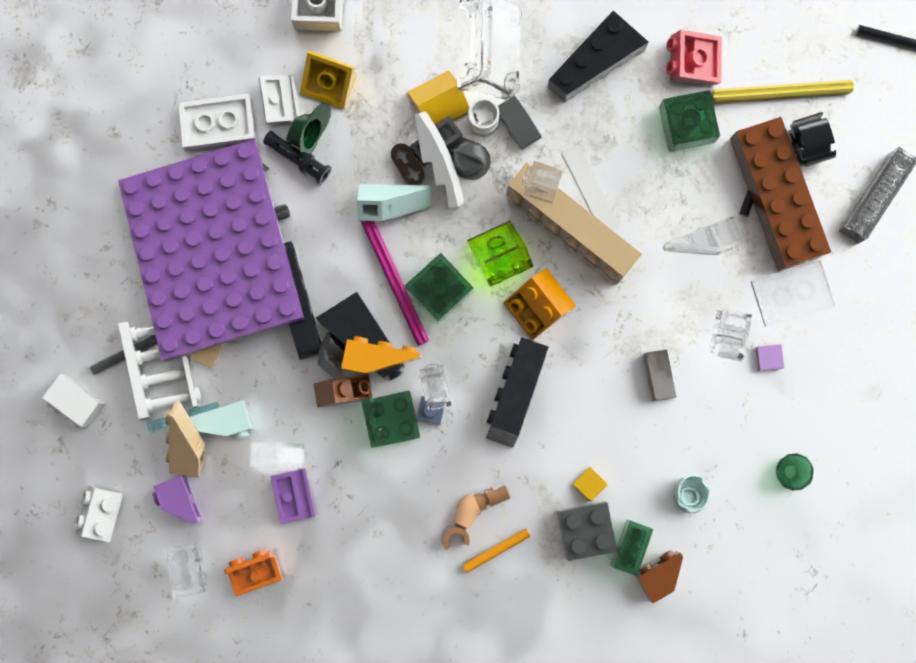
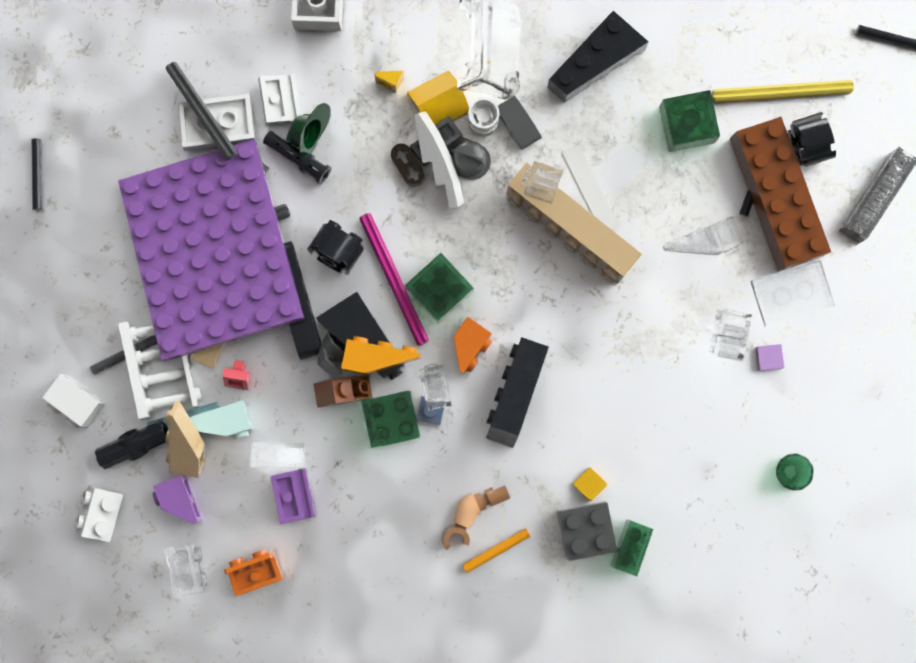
yellow slope [299,51,357,109] -> none
light aqua slope [357,184,431,221] -> none
clear neon green slope [467,220,534,287] -> none
light orange slope [503,268,576,340] -> none
dark orange slope [635,550,683,603] -> none
slope [643,350,677,401] -> none
coral plate [666,30,722,85] -> none
light aqua hair [673,474,710,513] -> none
none -> black bar [31,138,42,211]
none -> black piece [95,420,169,470]
none -> dark grey axle [166,62,237,160]
none -> coral tile [222,360,251,390]
none -> black brick [307,220,364,275]
none -> yellow slope [374,71,404,93]
none -> orange slope [454,317,492,375]

